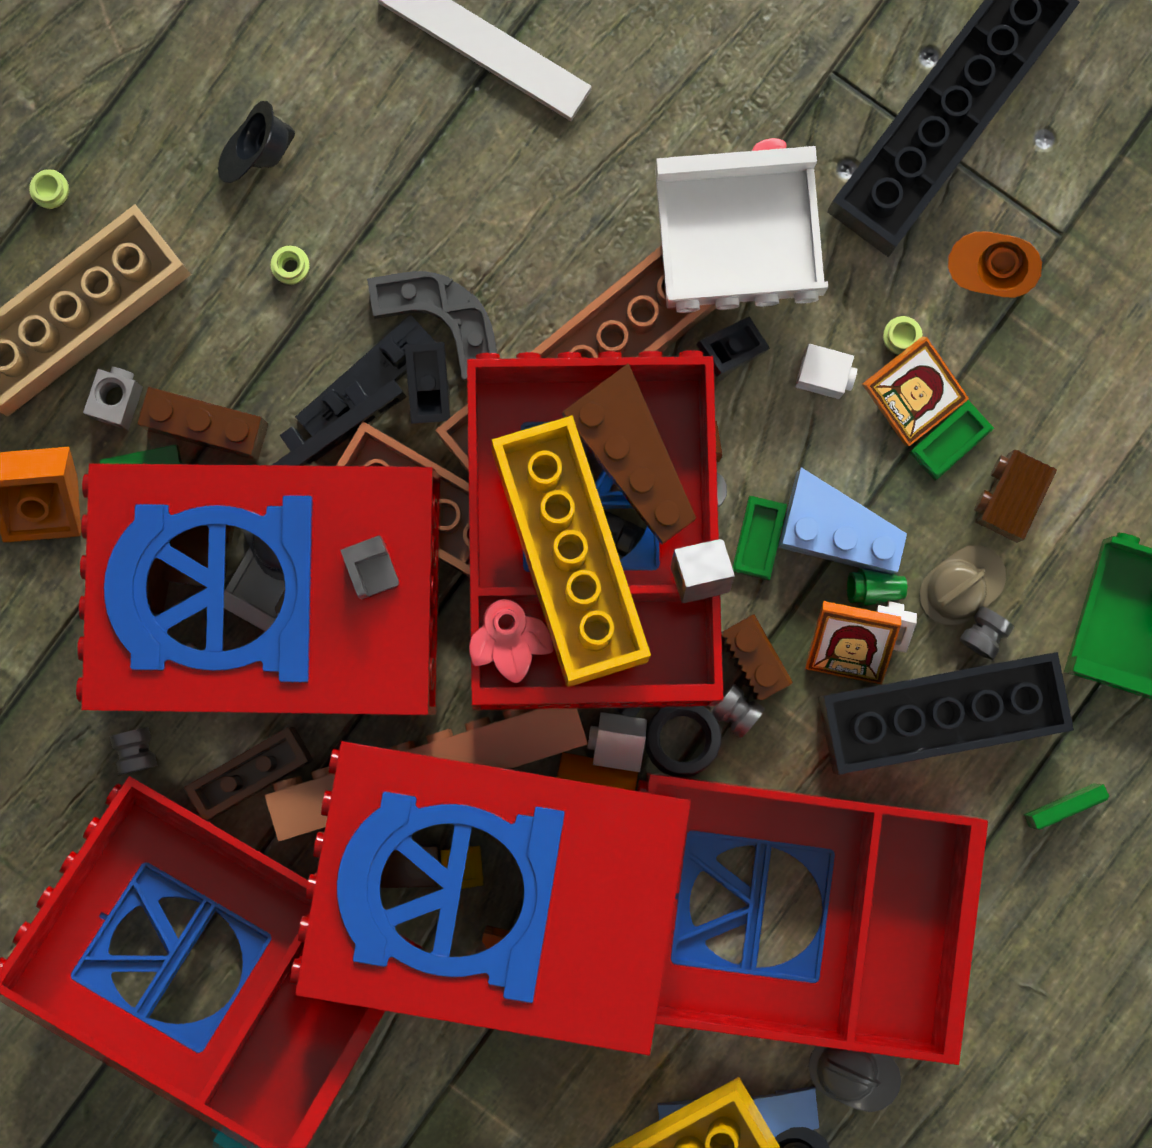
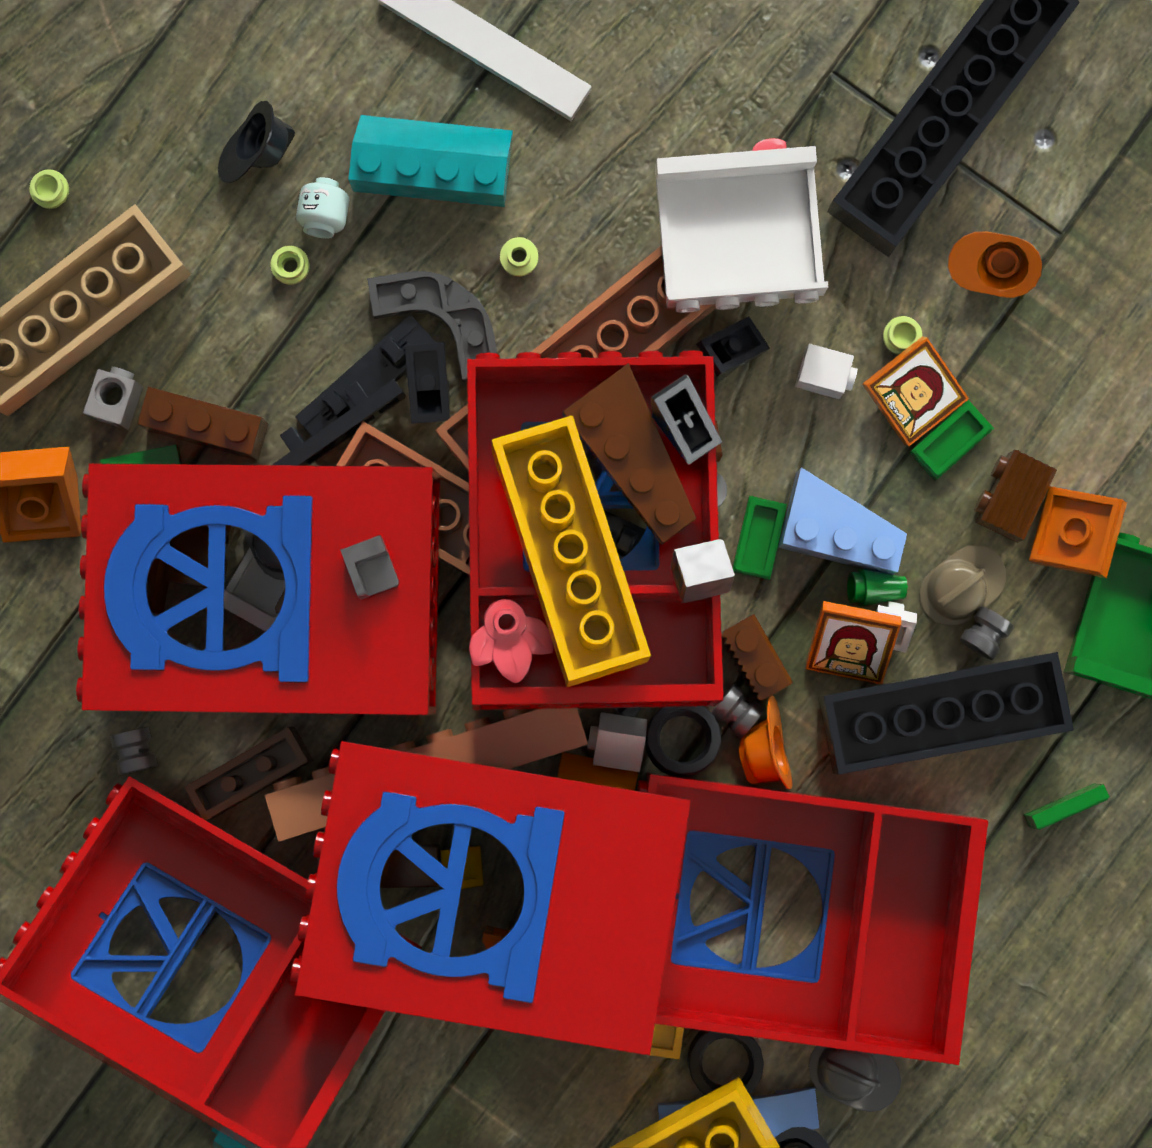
none -> light aqua head [296,177,350,238]
none -> teal slope [348,115,513,207]
none -> yellowish green plate [500,237,538,277]
none -> yellow plate [650,1024,684,1059]
none -> black slope [651,374,722,465]
none -> black tyre [687,1030,764,1095]
none -> orange piece [739,695,792,790]
none -> orange tile [1029,486,1127,578]

